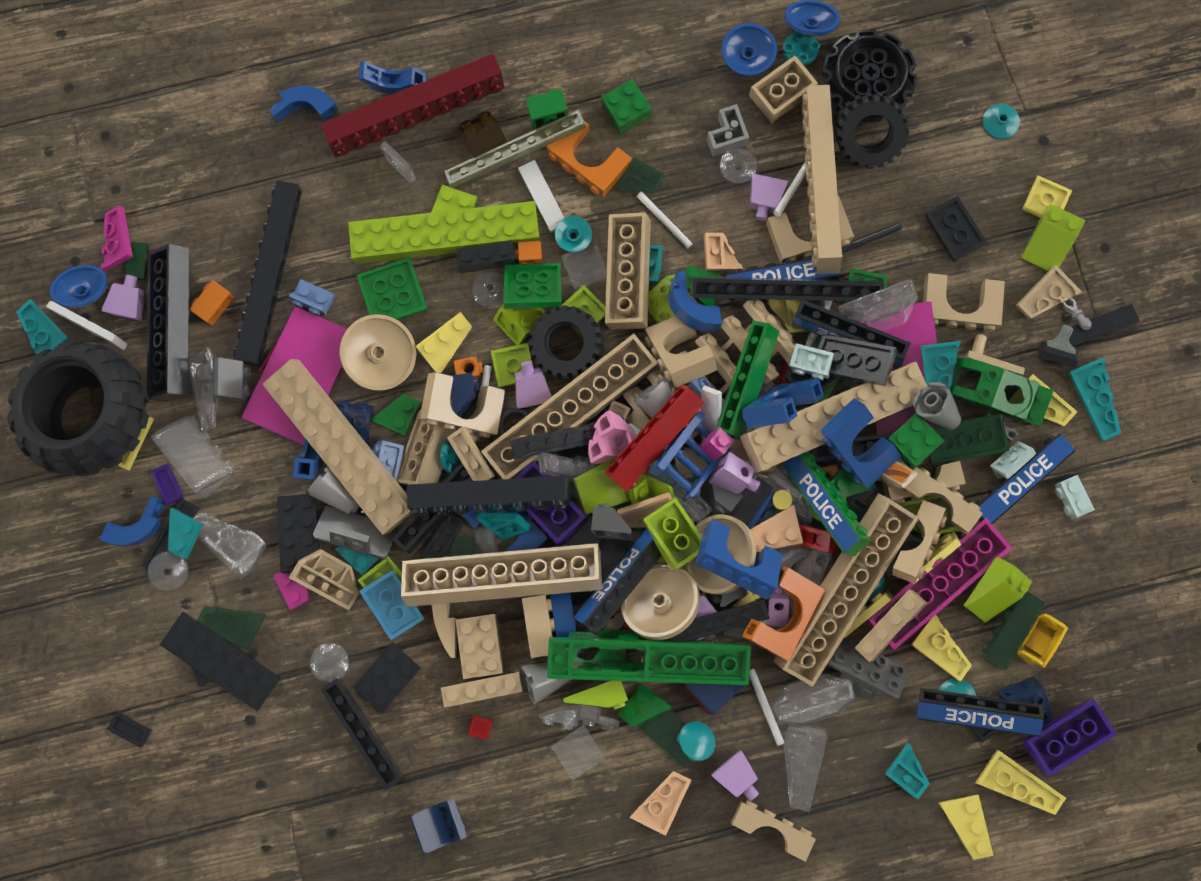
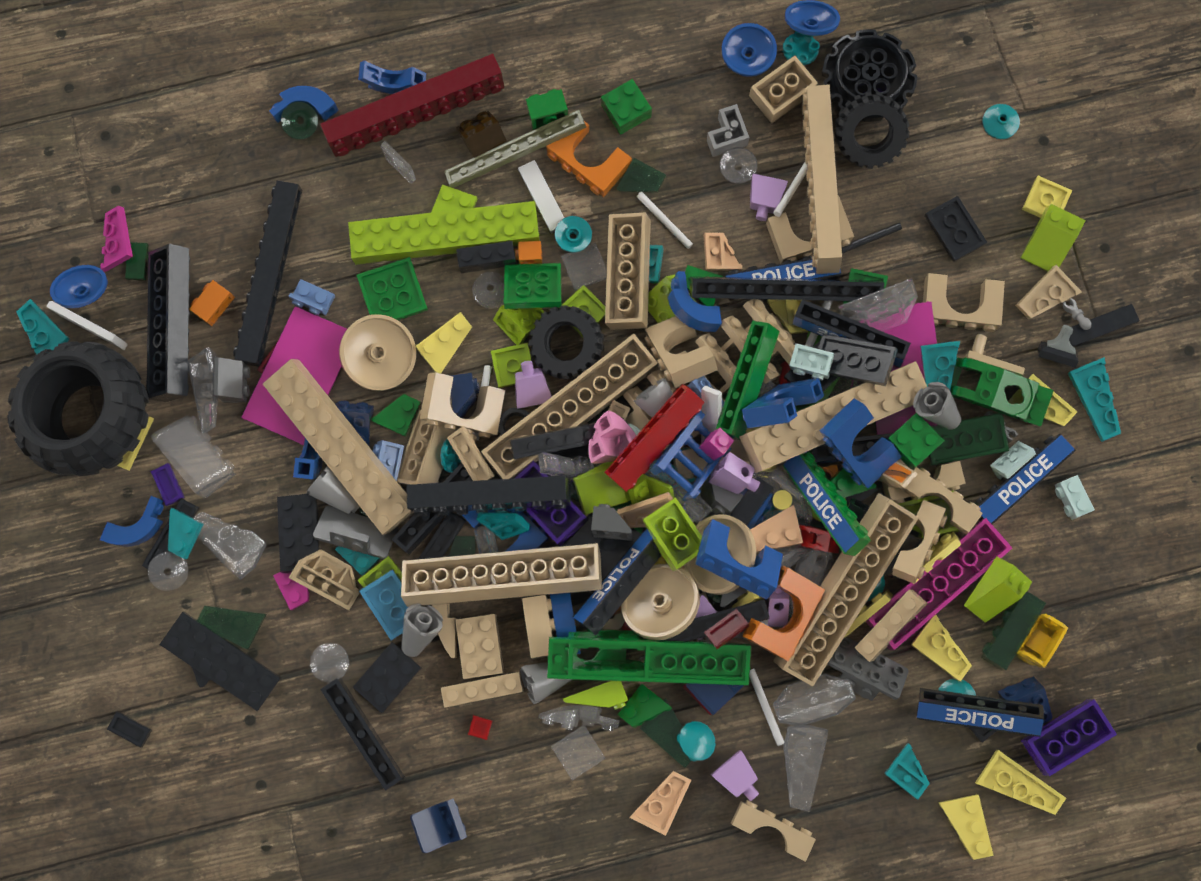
lavender torso [101,275,145,321] -> none
orange brick [454,357,484,380] -> none
none -> clear green dish [281,102,318,139]
none -> light grey cone [402,603,443,657]
none -> tile [704,609,749,649]

